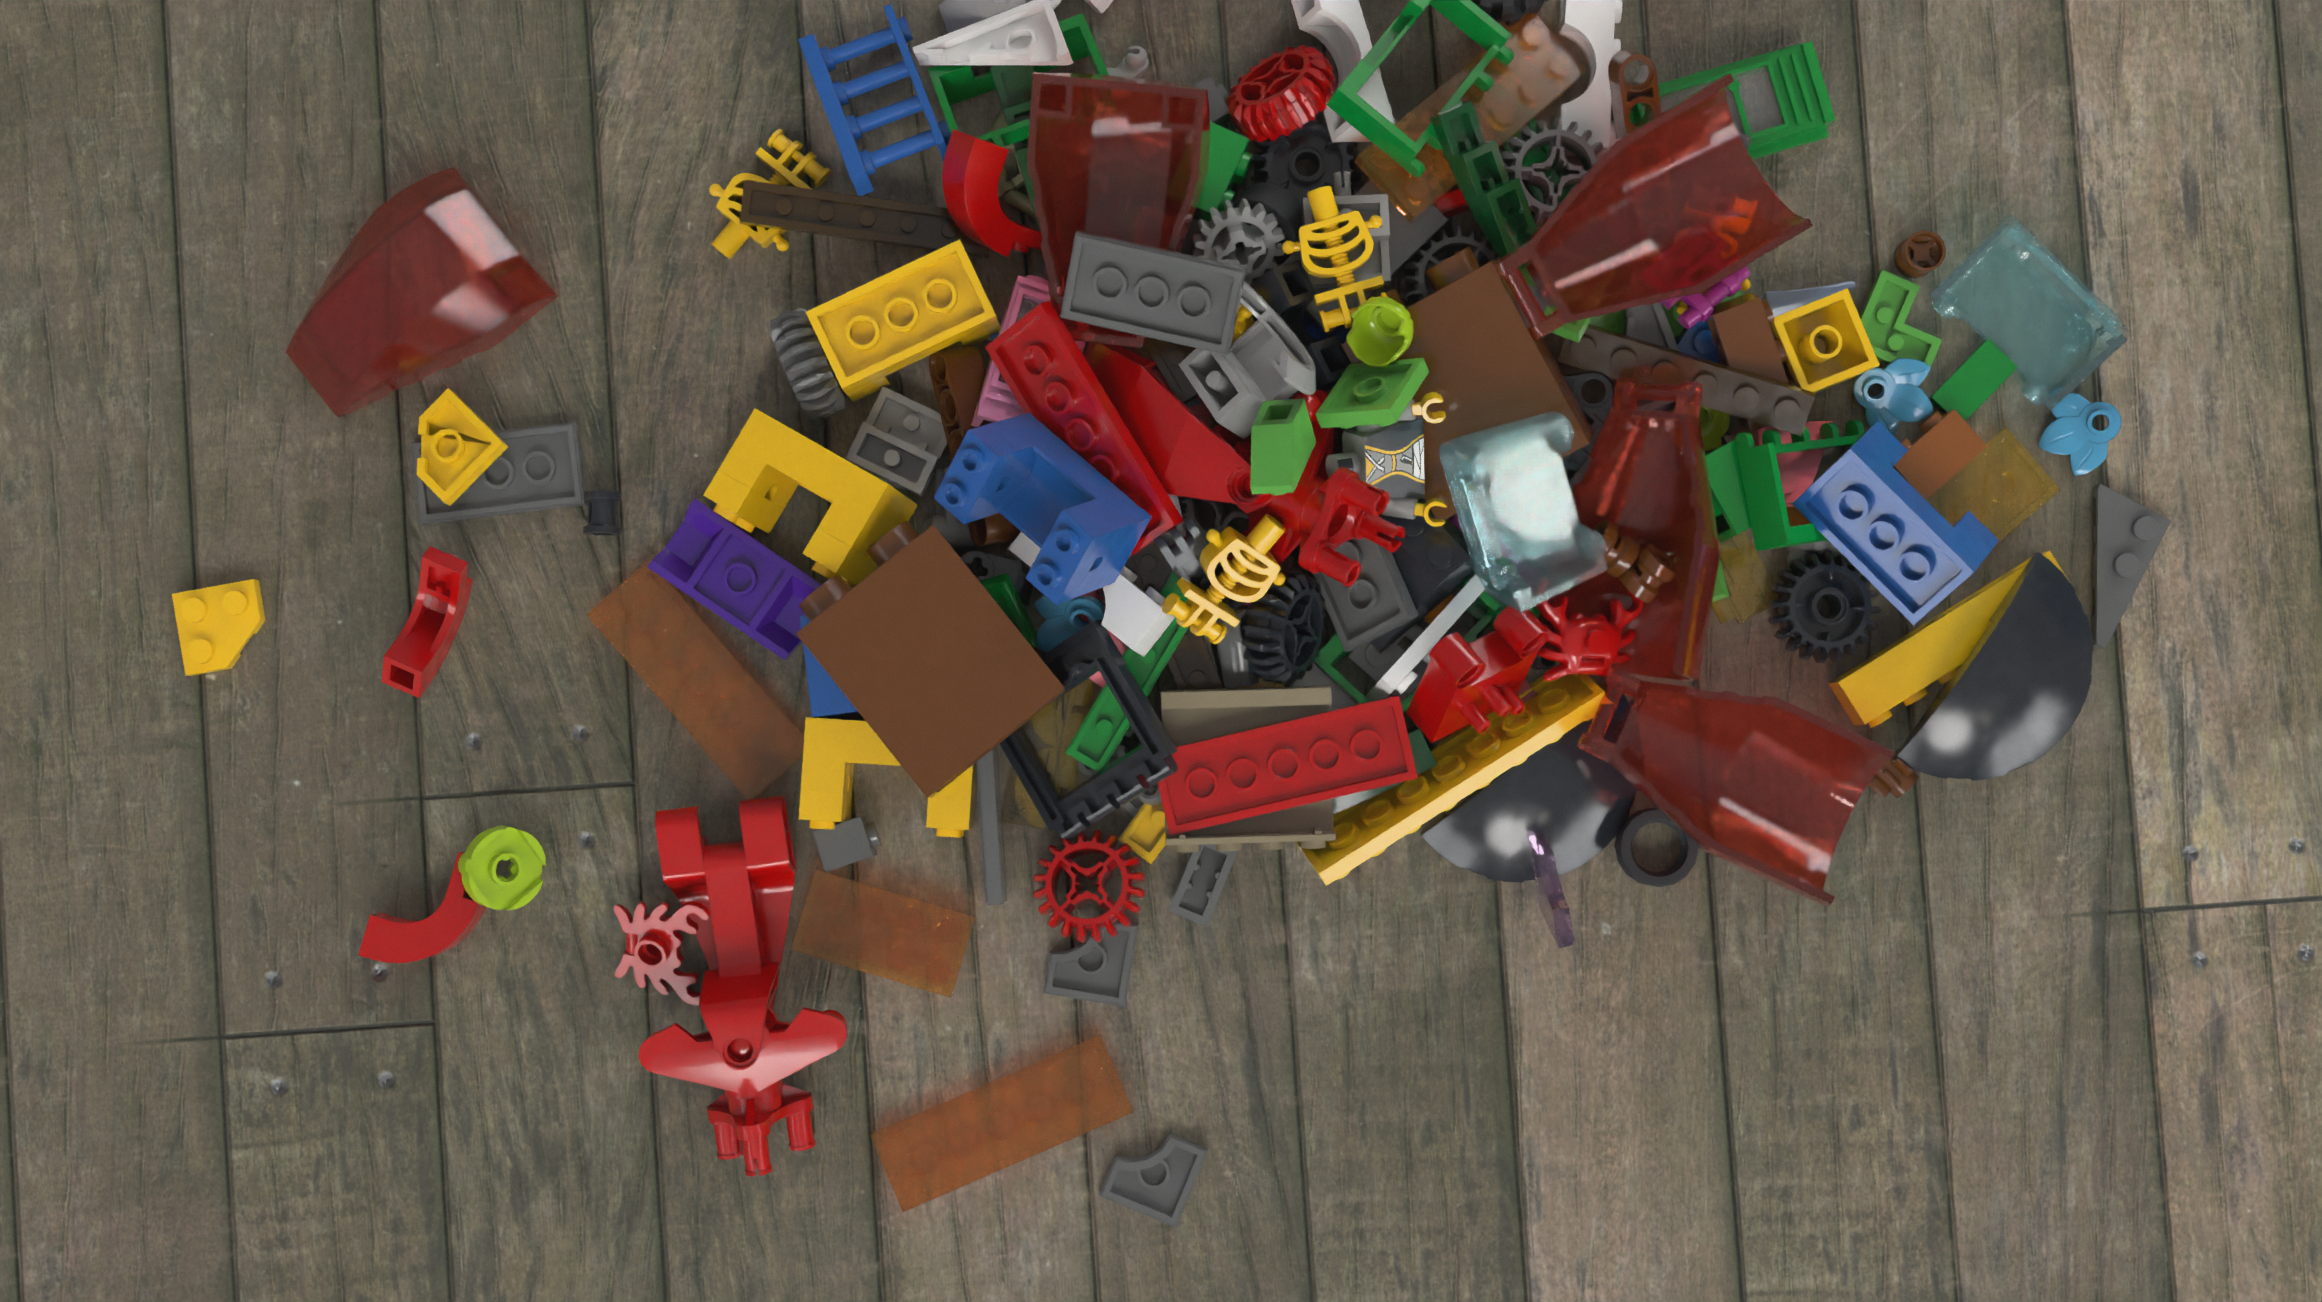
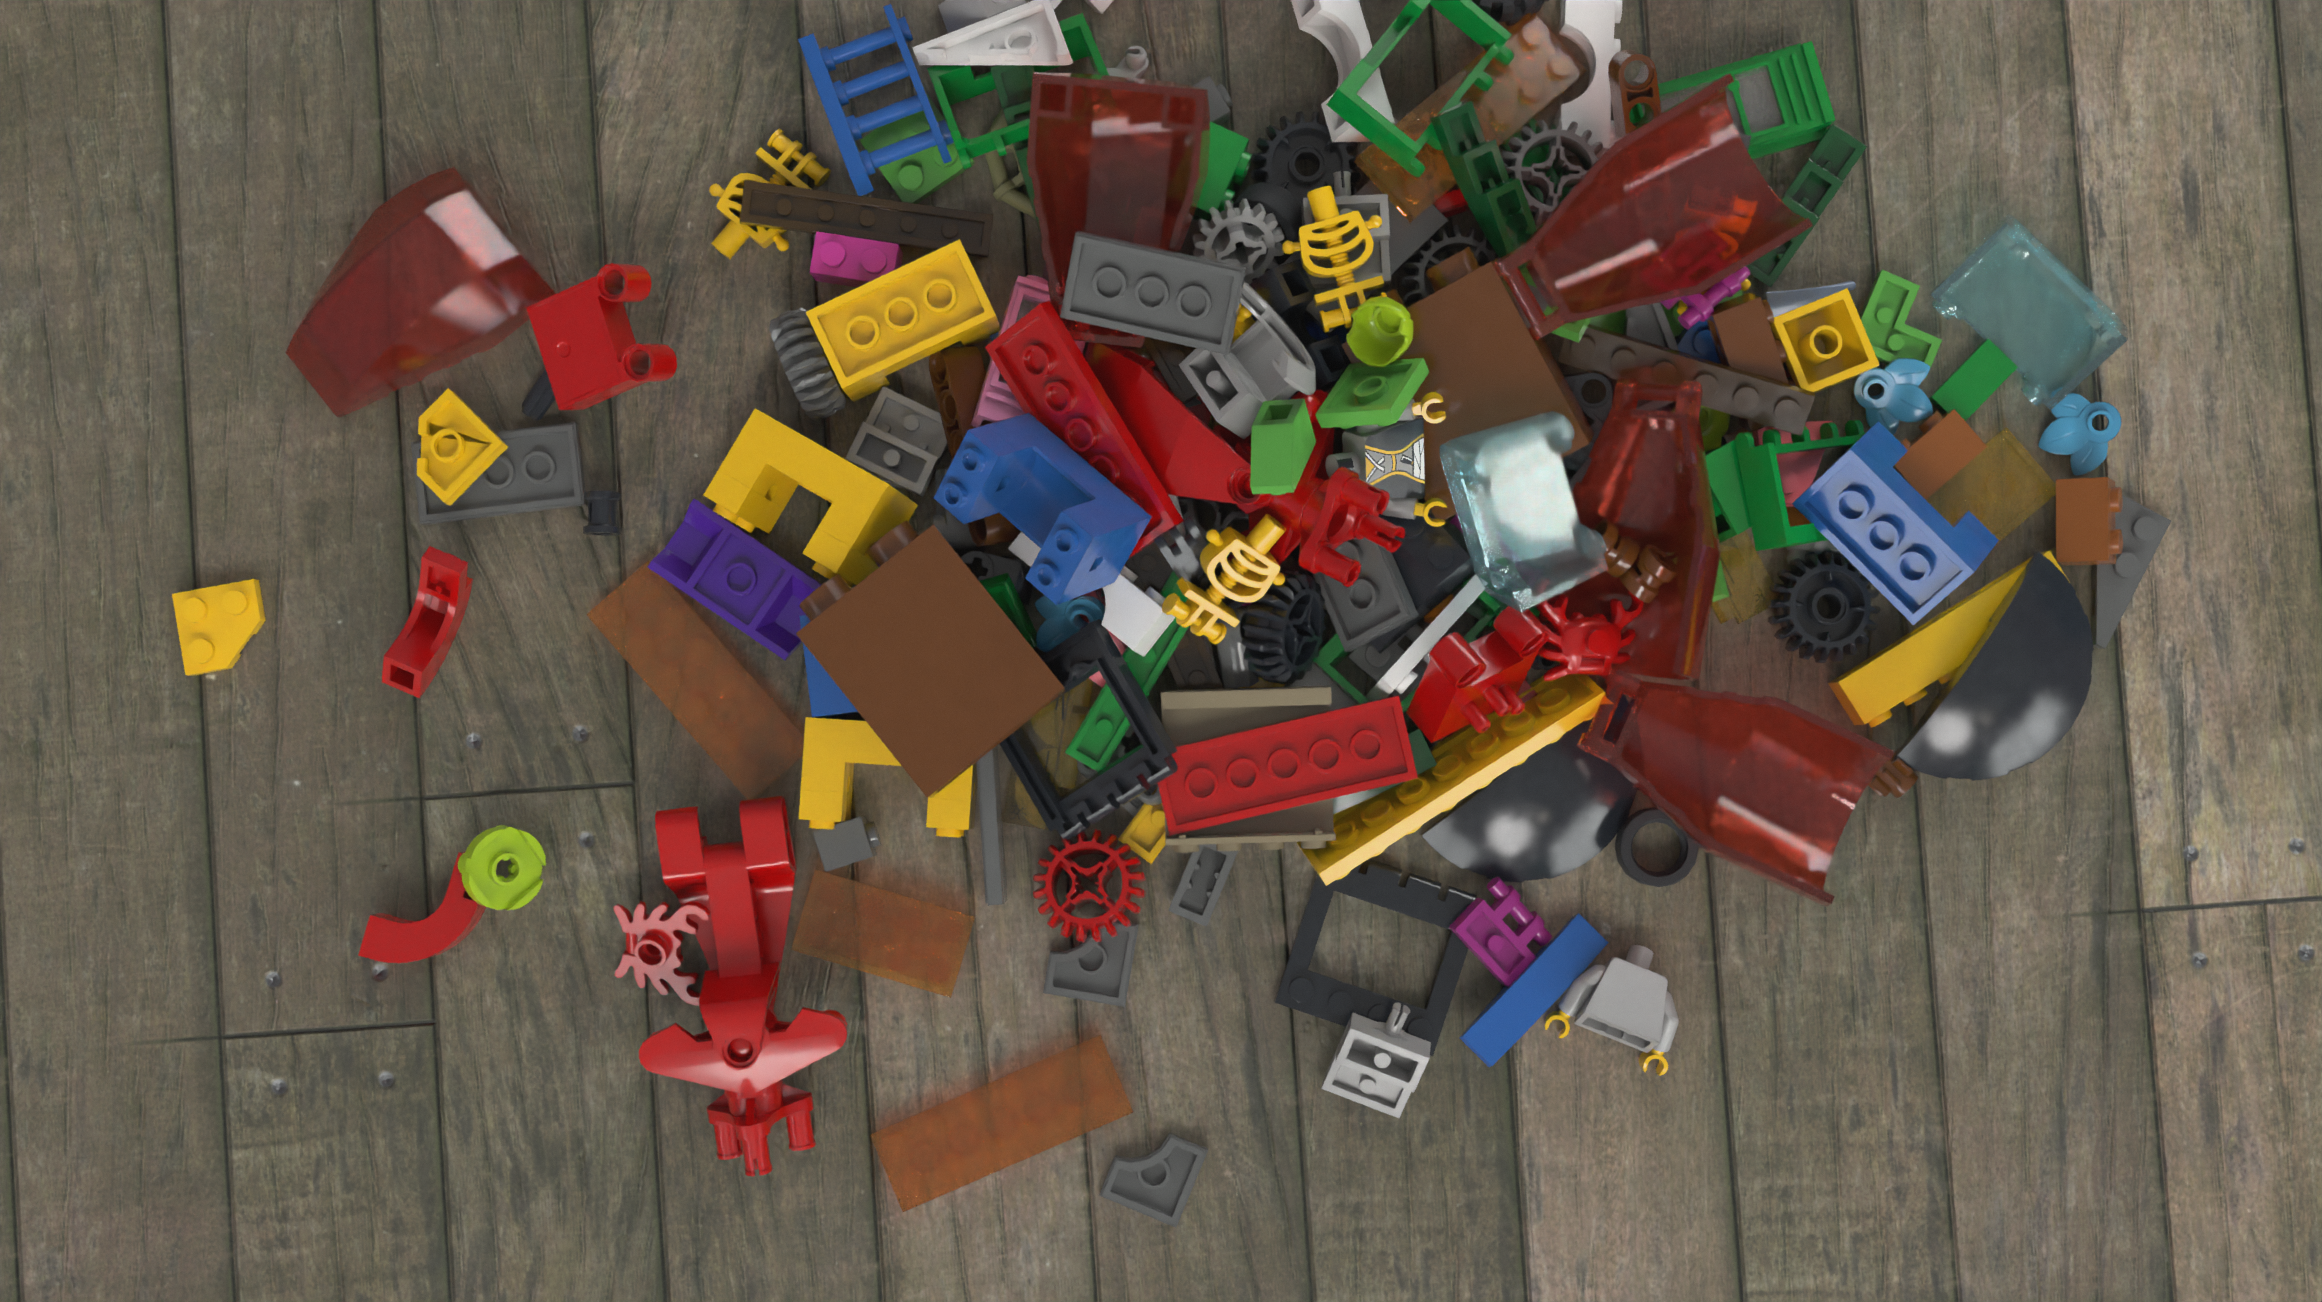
red arch [942,129,1051,257] -> none
red gear [1227,45,1337,142] -> none
clear purple tile [1528,834,1574,948] -> none
reddish brown wheel [1893,230,1946,279] -> none
none -> red piece [522,263,677,421]
none -> dark pink brick [810,231,903,287]
none -> bright green plate [860,94,975,204]
none -> black hinge [1274,859,1477,1056]
none -> light grey plate [1321,1003,1431,1118]
none -> magenta plate [1449,877,1552,987]
none -> blue slope [1459,913,1609,1067]
none -> light grey torso [1545,945,1679,1076]
none -> dark green slope [1742,123,1867,287]
none -> dark orange brick [2056,477,2123,566]

